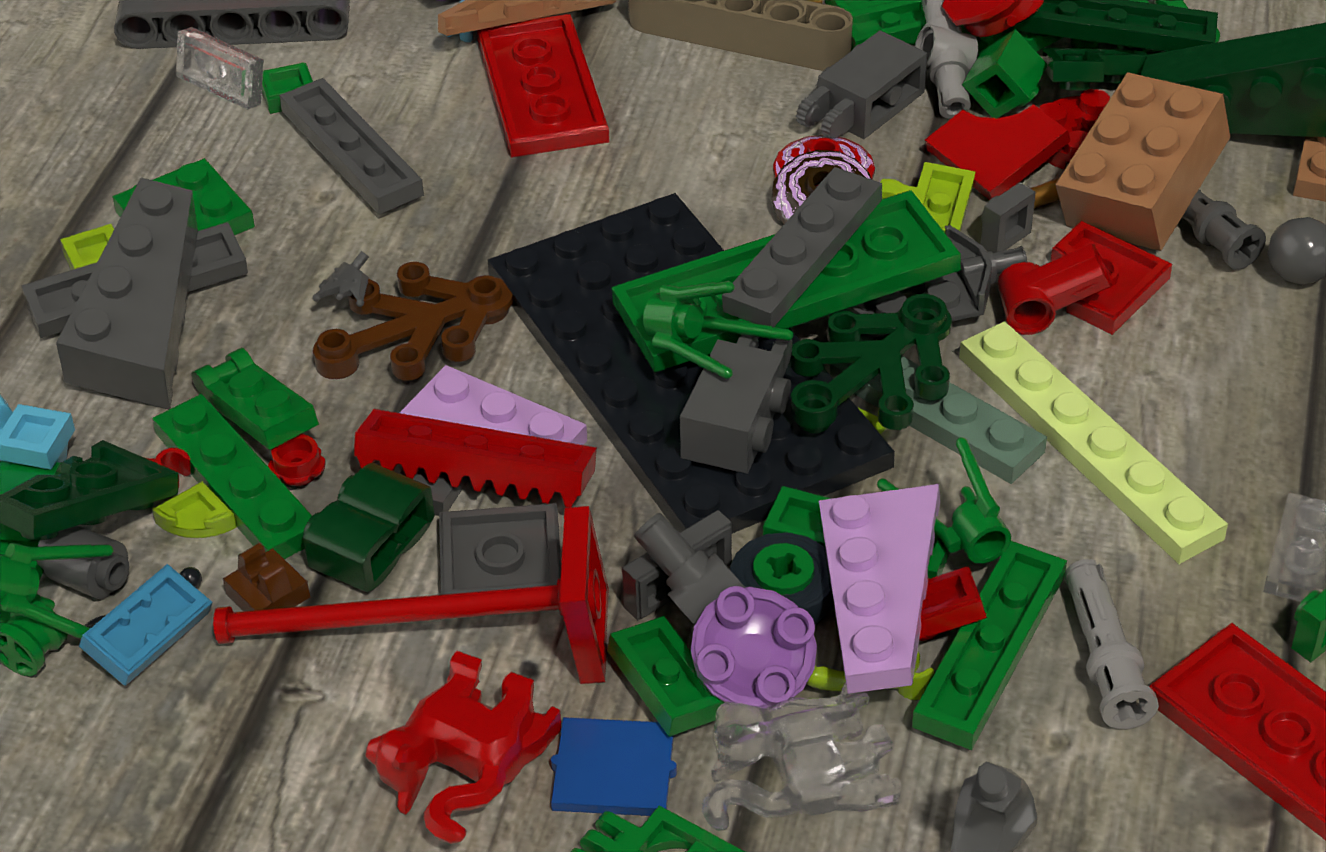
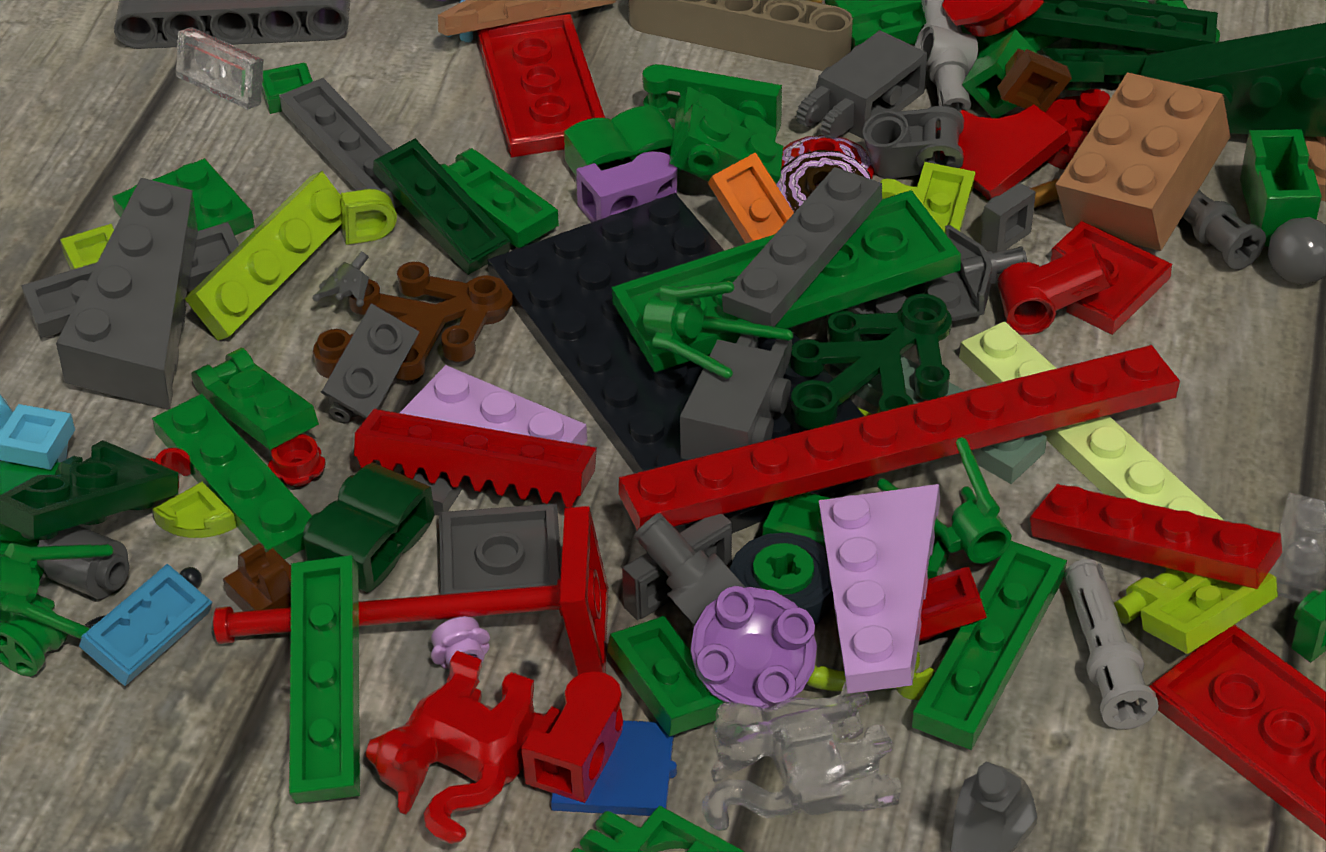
none -> lime plate [184,171,342,341]
none -> green plate [289,555,360,804]
none -> dark grey hinge [321,303,419,422]
none -> lime tile [341,189,397,245]
none -> dark green tile [373,138,511,275]
none -> lavender plate [431,616,490,669]
none -> green plate [440,148,559,248]
none -> red leg [521,671,624,803]
none -> green brick [564,106,682,177]
none -> medium lavender leg [576,151,677,222]
none -> red plate [618,345,1180,531]
none -> green plate [642,64,782,136]
none -> green plate [669,86,783,184]
none -> orange plate [708,152,794,243]
none -> dark grey piece [862,106,964,179]
none -> reddish brown tile [998,49,1072,112]
none -> red plate [1030,484,1282,589]
none -> lime plate [1114,568,1278,654]
none -> green brick [1240,129,1322,247]

